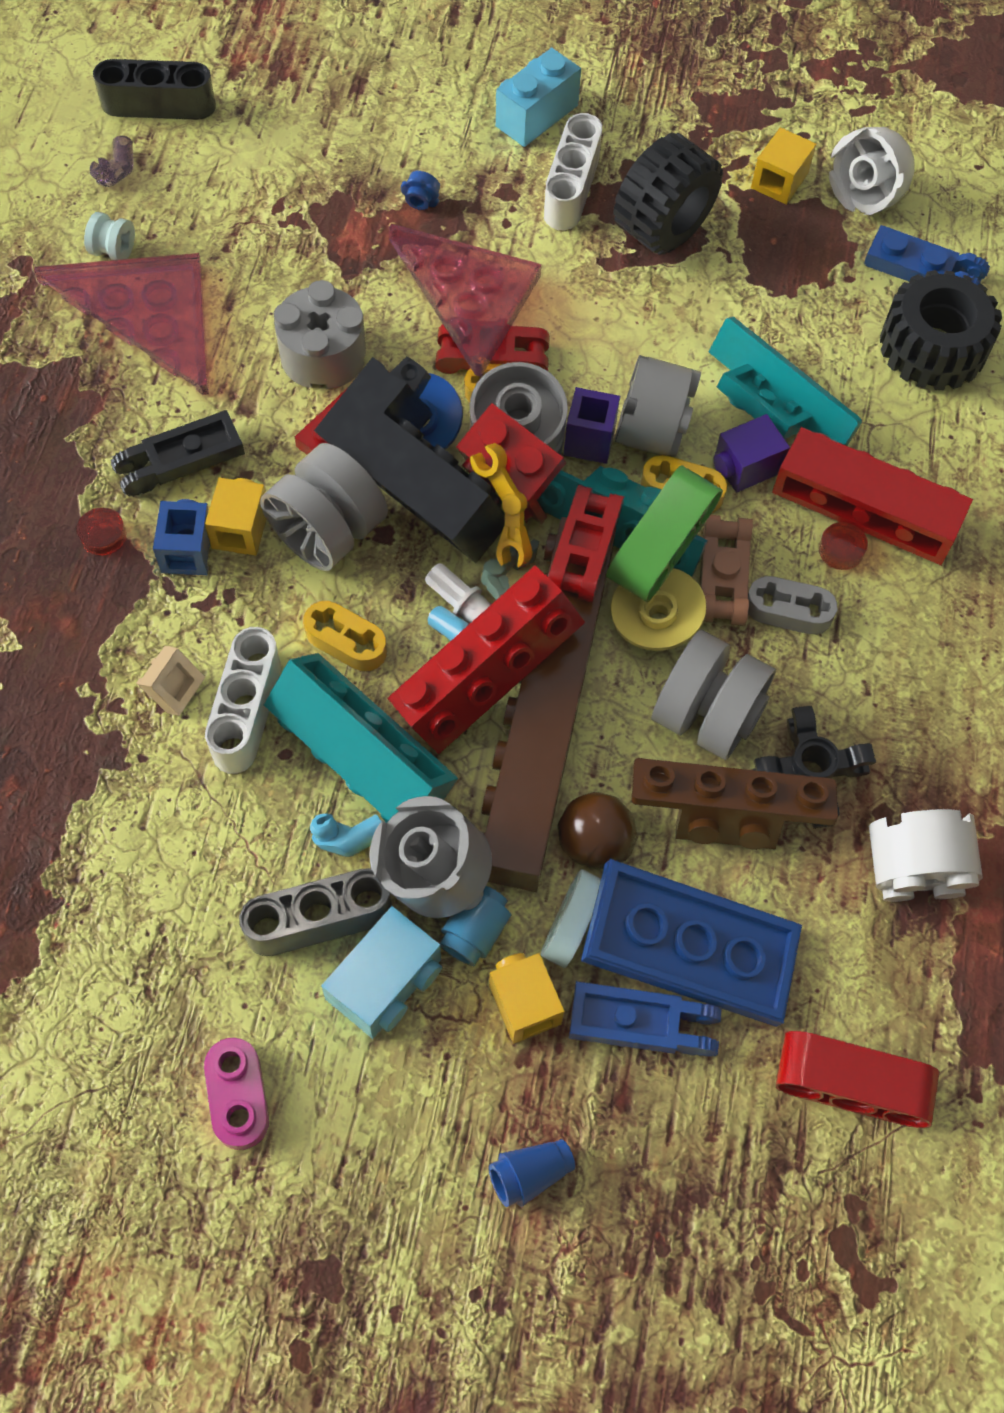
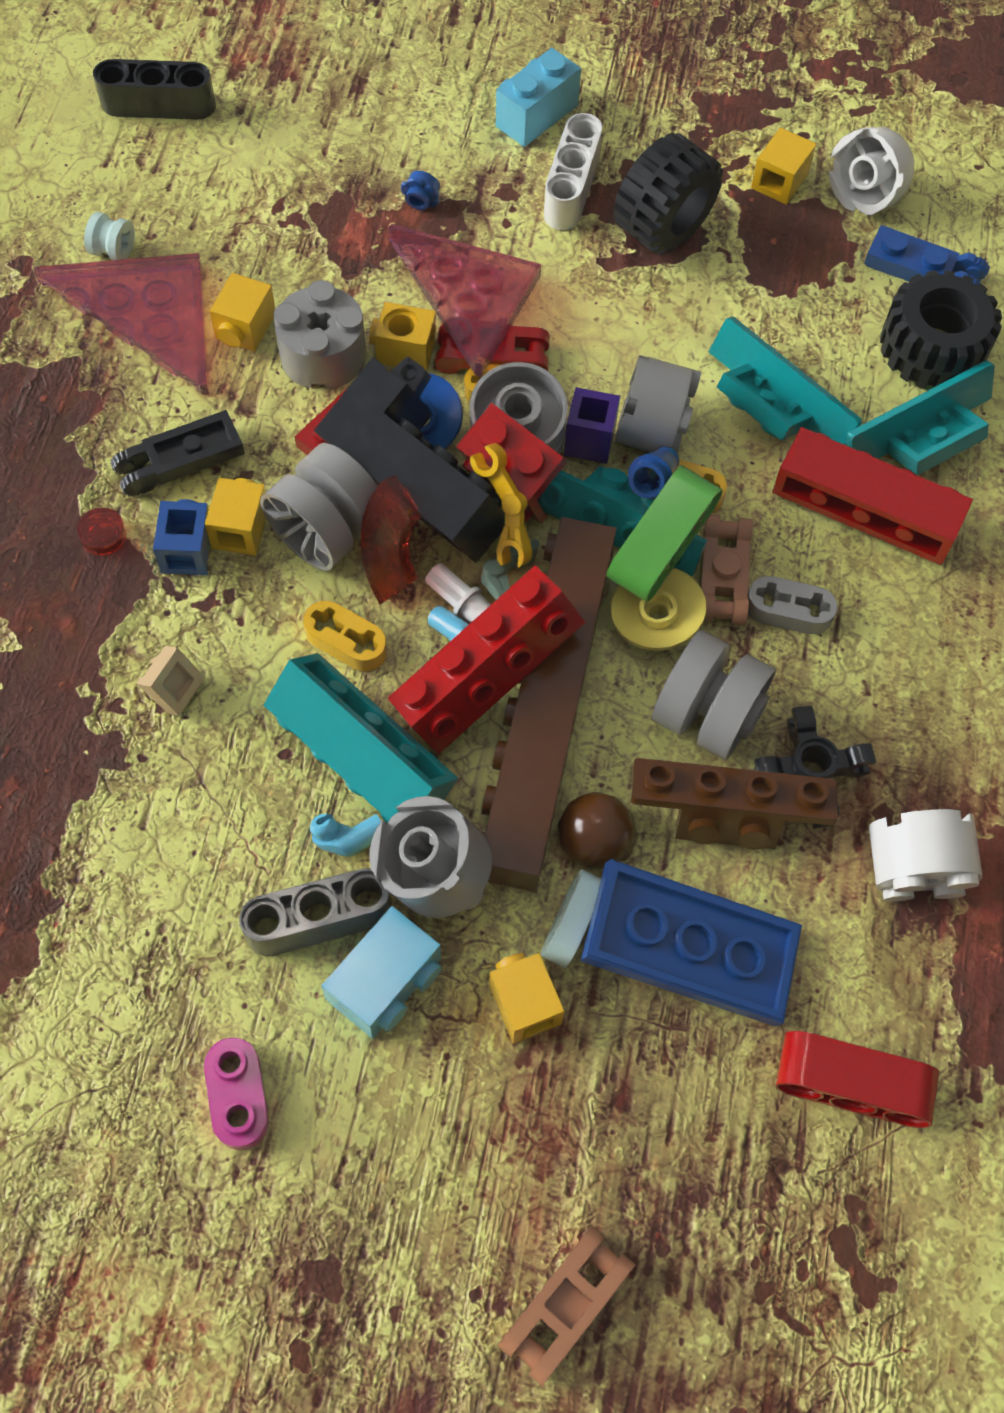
arm [89,135,133,187] -> none
white beam [205,627,281,774] -> none
dark azure brick [439,886,511,967] -> none
blue cone [489,1139,575,1207] -> none
red plate [548,485,624,603] -> none
blue hinge [569,981,722,1057] -> none
dark purple brick [713,414,790,493] -> none
clear red tile [819,522,868,570] -> none
none -> yellow brick [209,272,275,352]
none -> clear red tile [361,475,421,605]
none -> yellow brick [369,302,437,371]
none -> nougat plate [497,1226,636,1387]
none -> blue cone [628,447,679,499]
none -> teal bracket [846,360,995,475]

